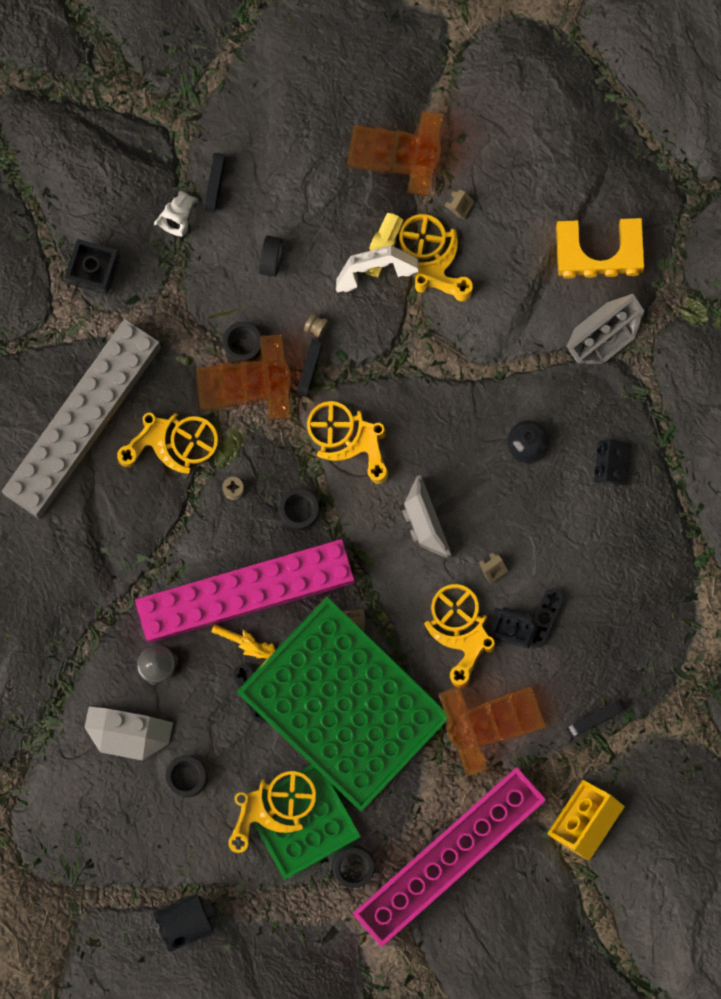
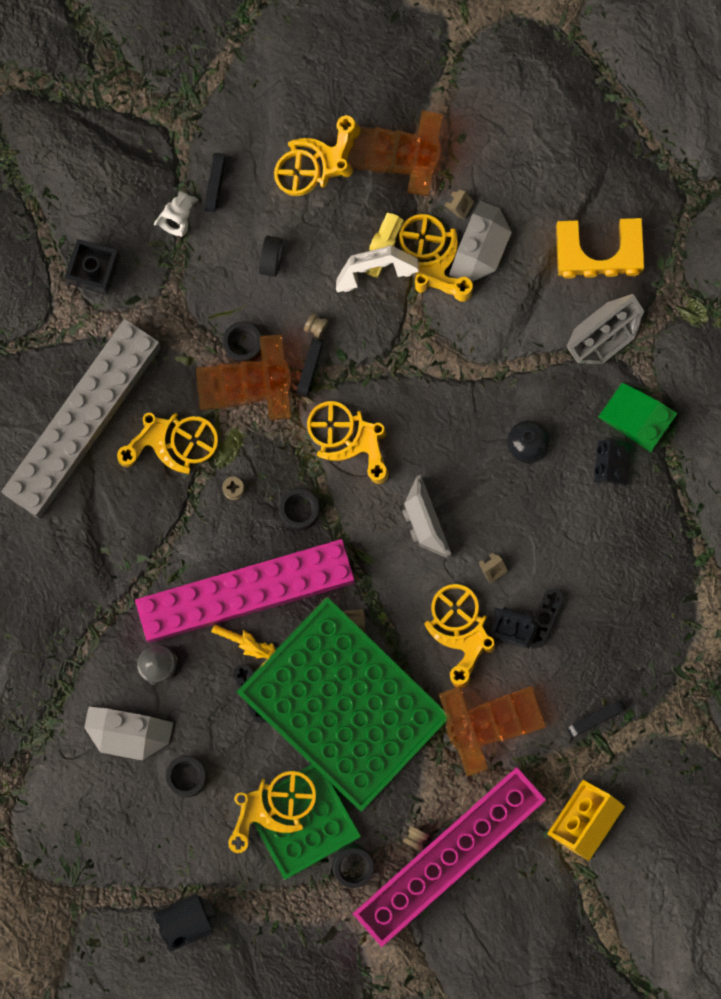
none -> yellow piece [274,115,360,196]
none -> dark tan wheel [402,826,429,851]
none -> light grey wedge [449,201,512,283]
none -> green slope [598,383,677,453]

